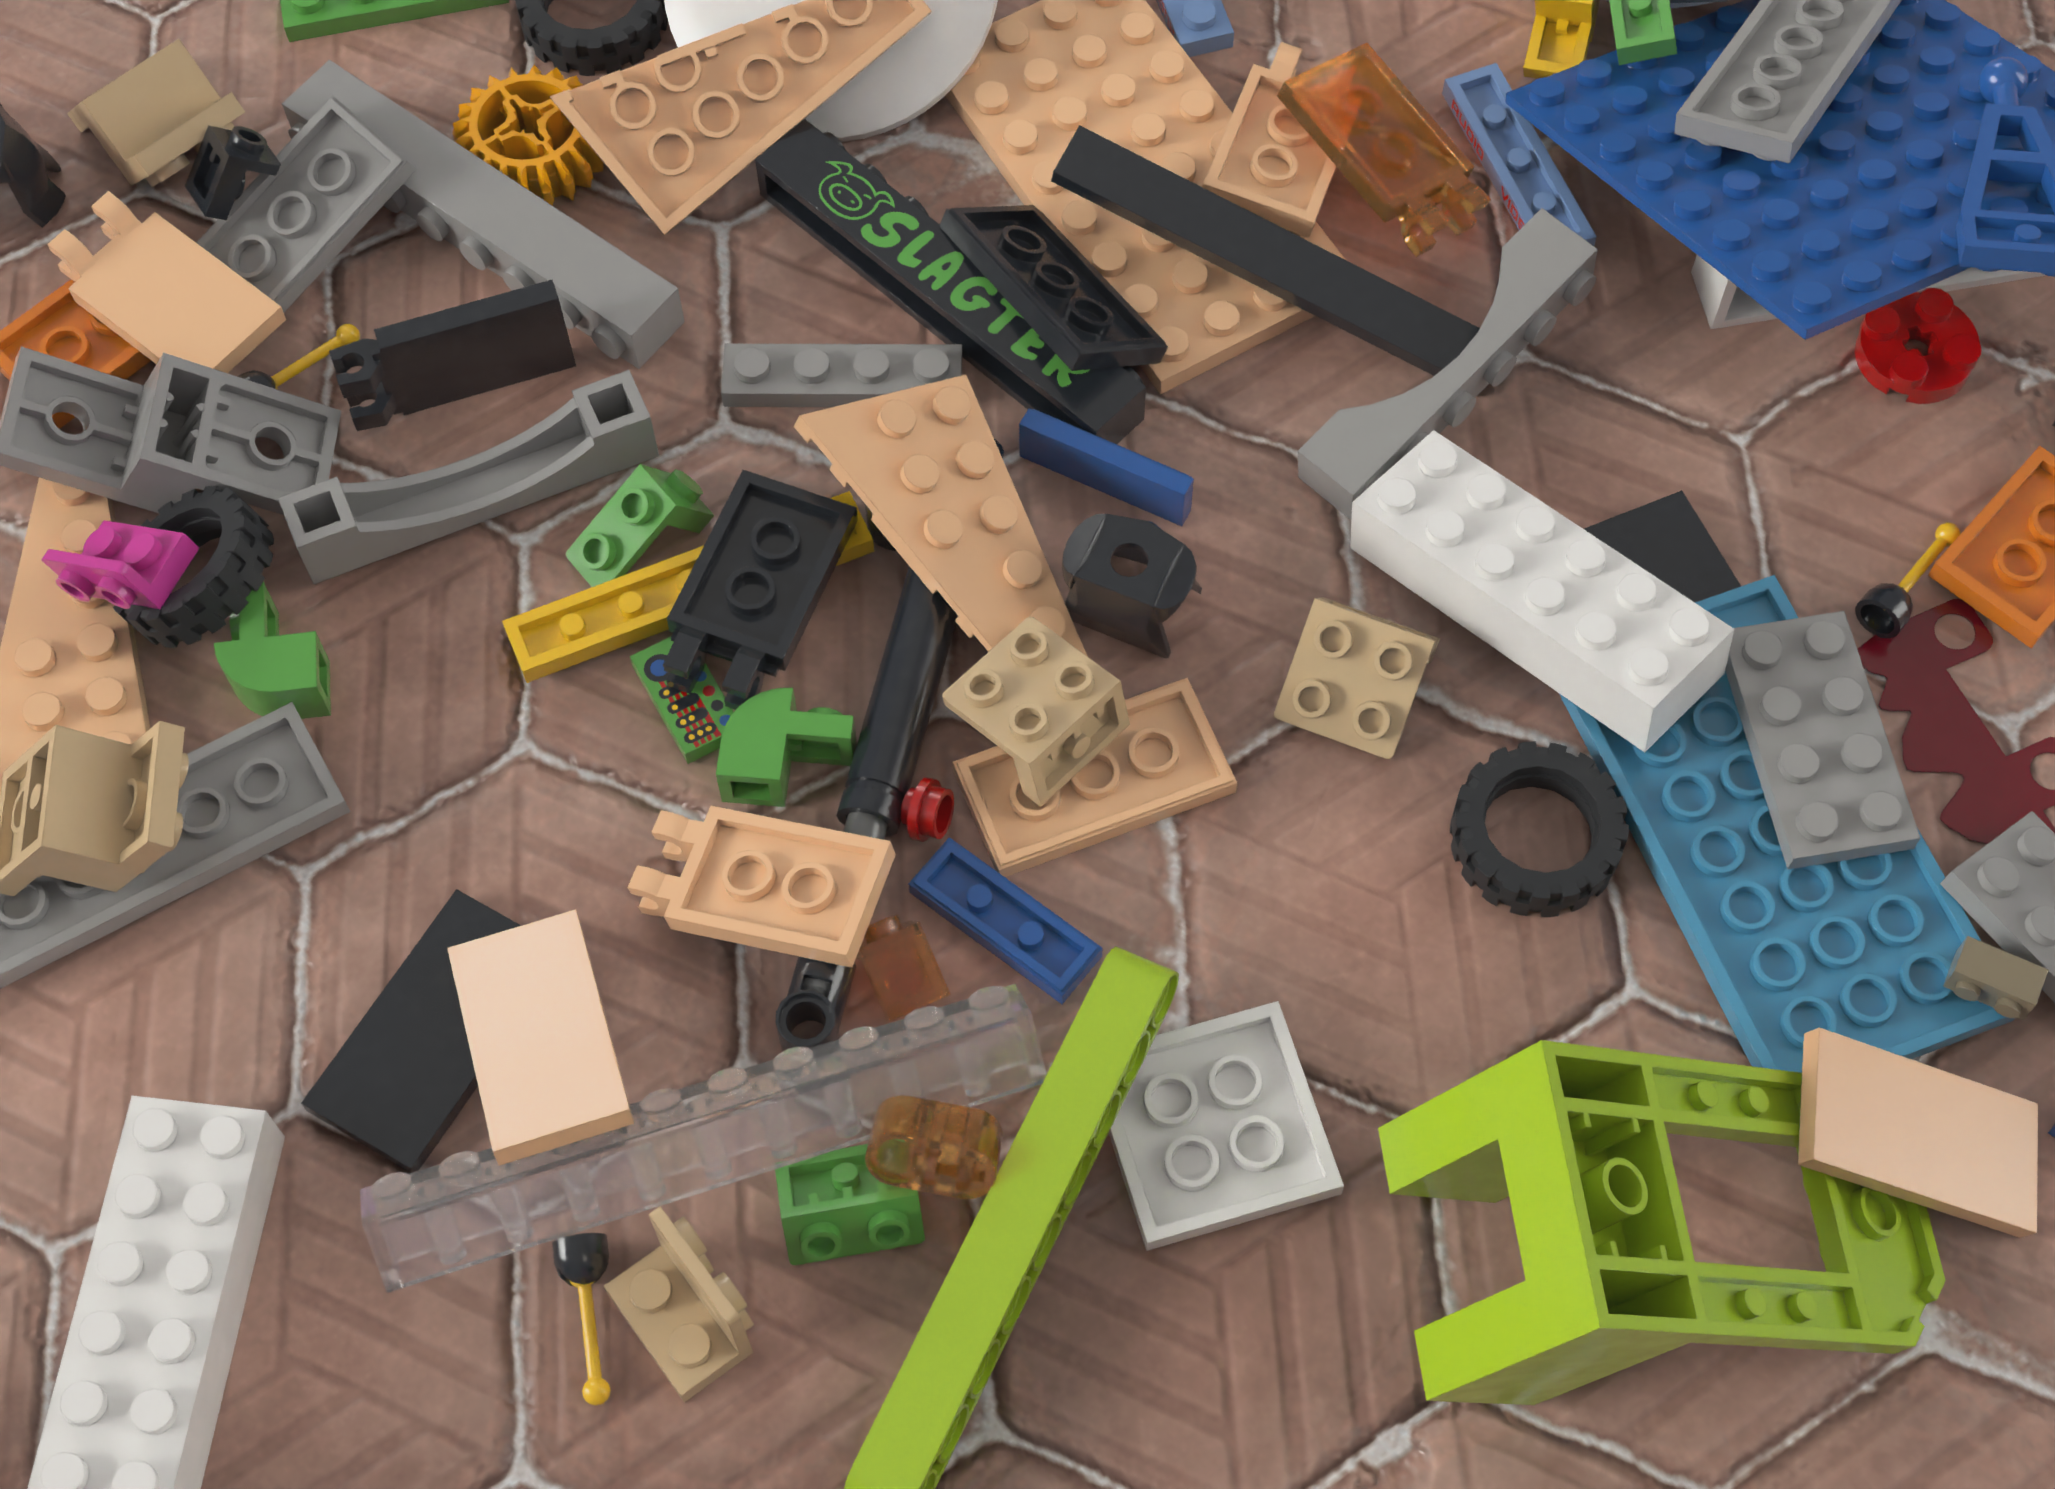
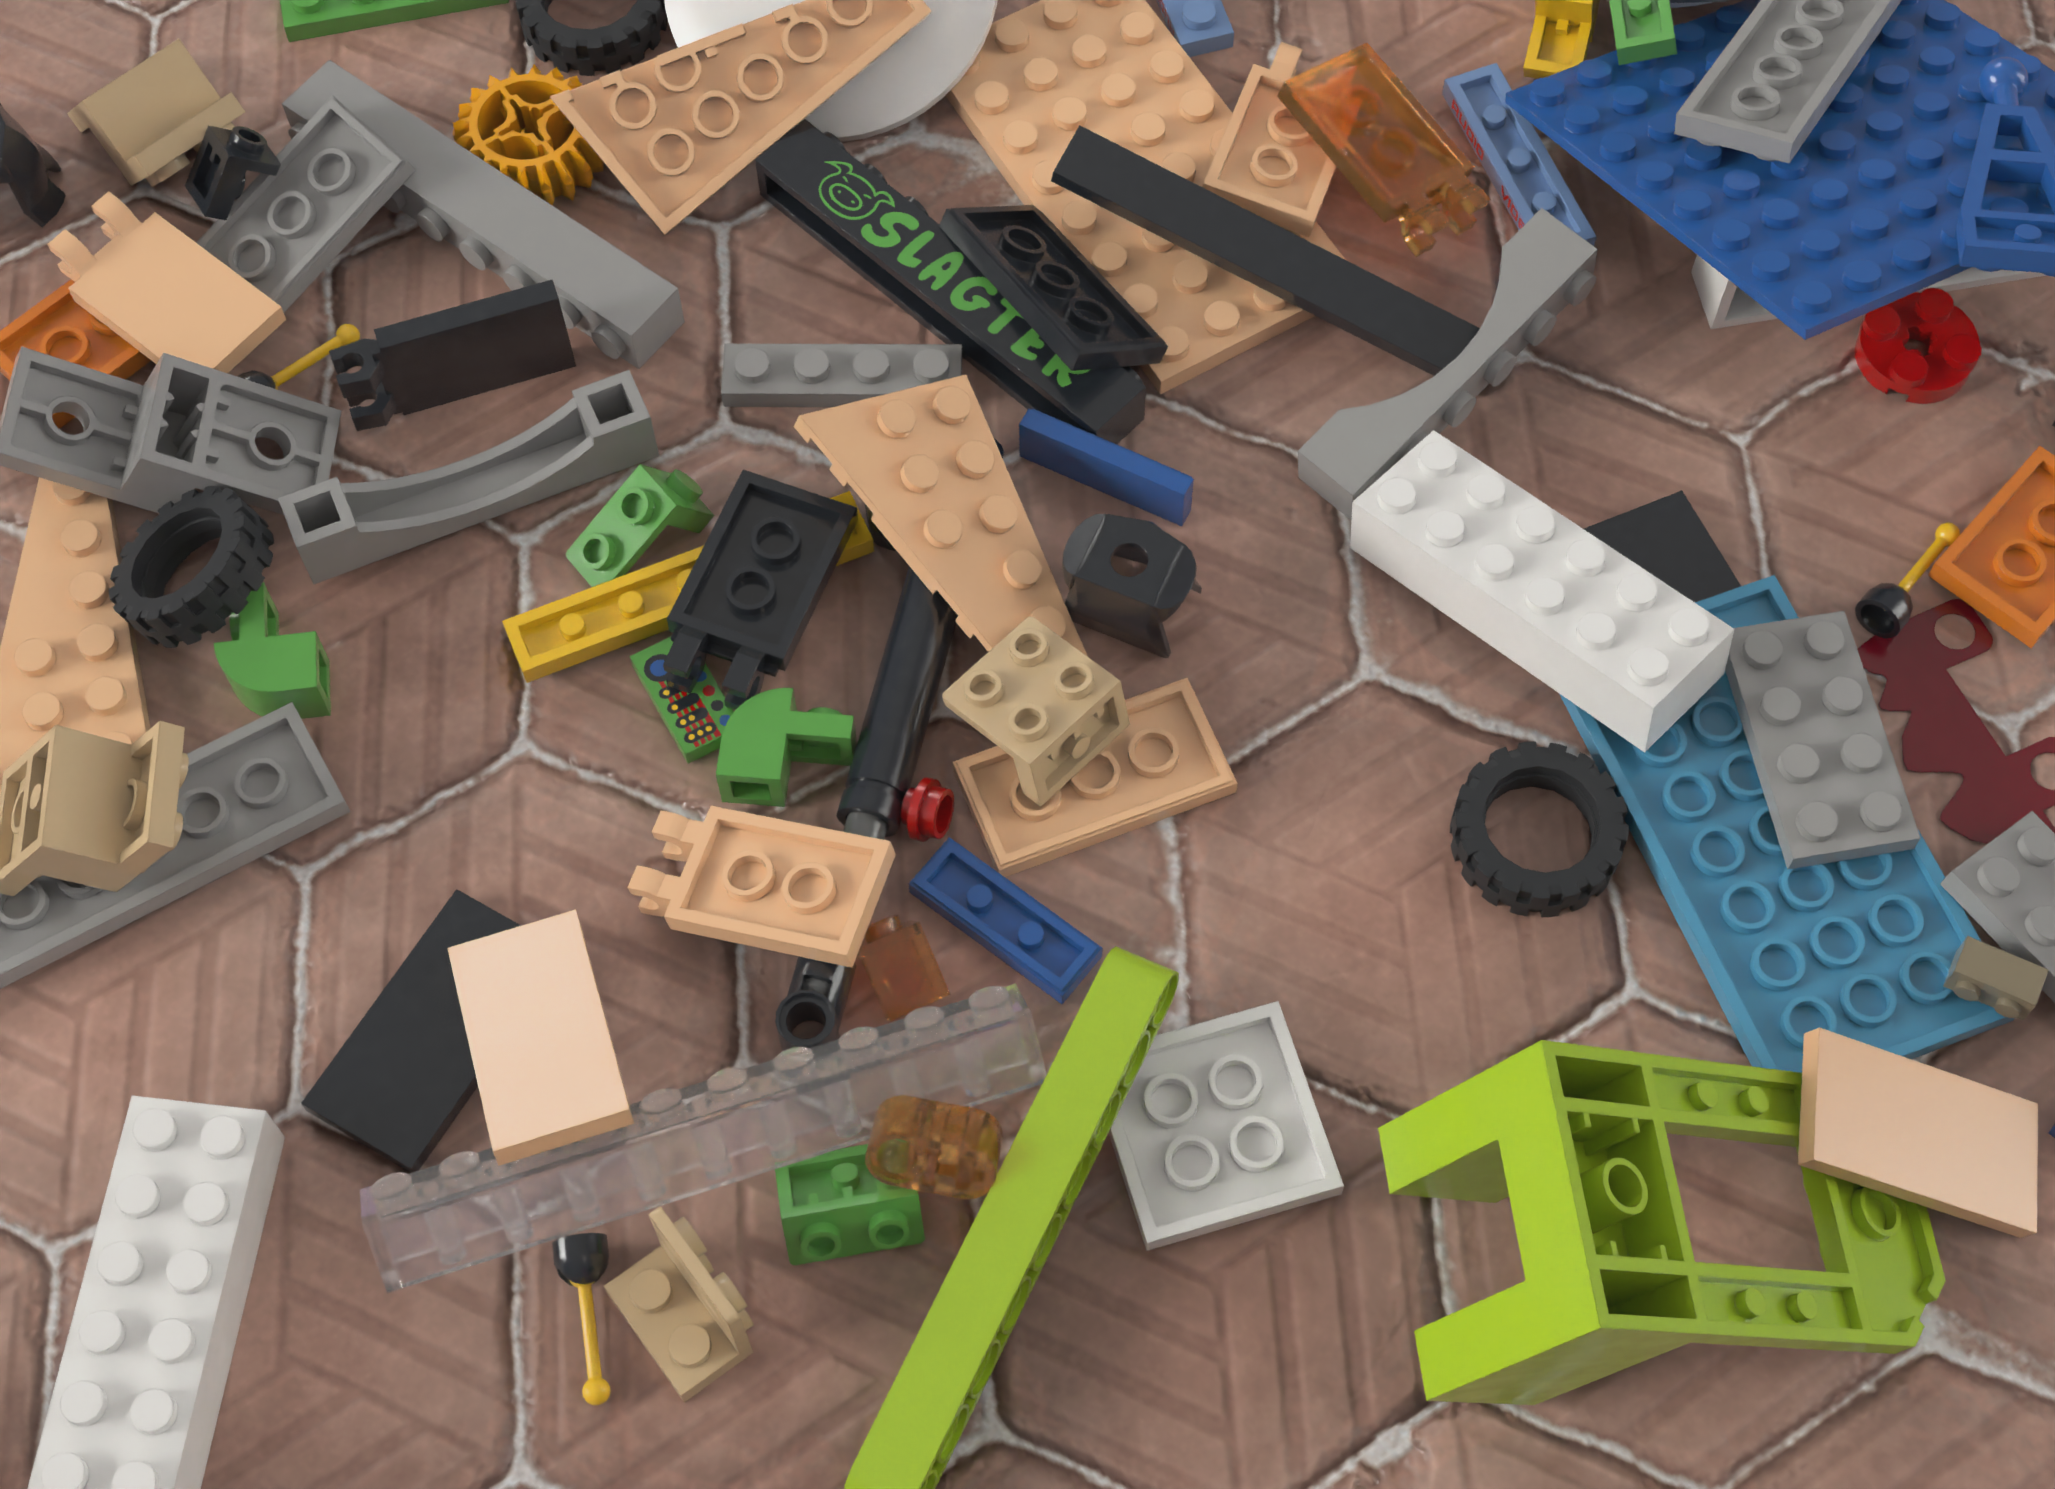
dark pink bracket [41,520,199,609] -> none
tan bracket [1274,597,1440,759] -> none

